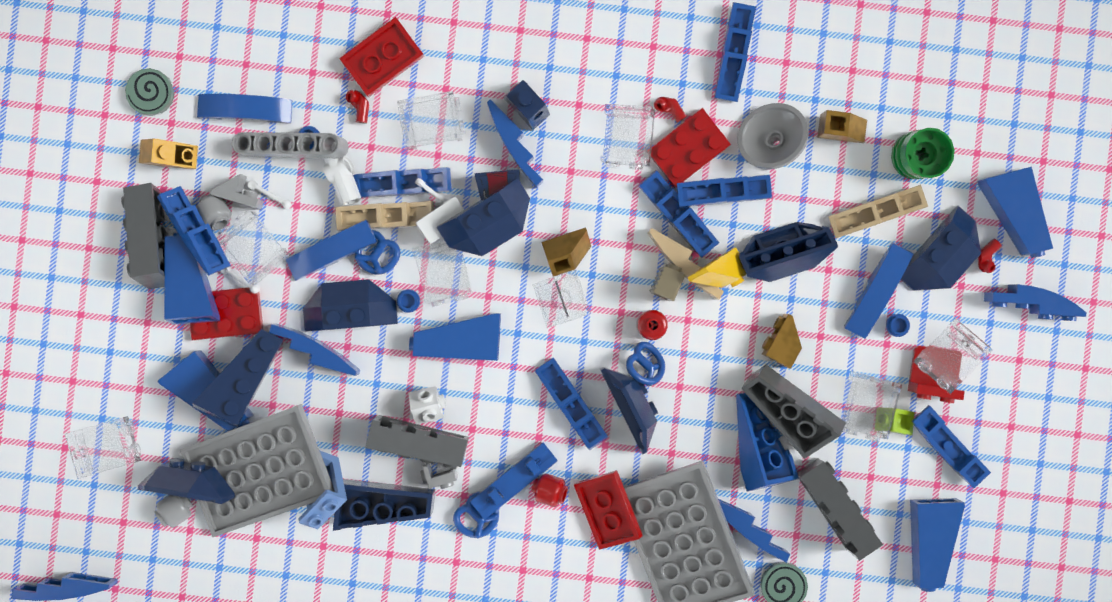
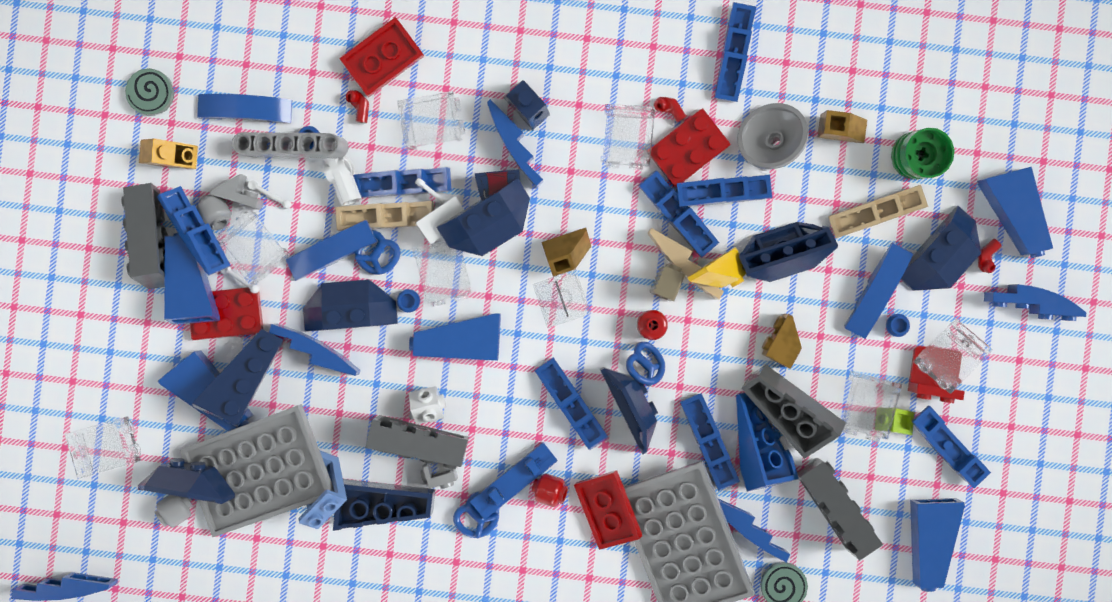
none -> blue slope [680,393,740,492]

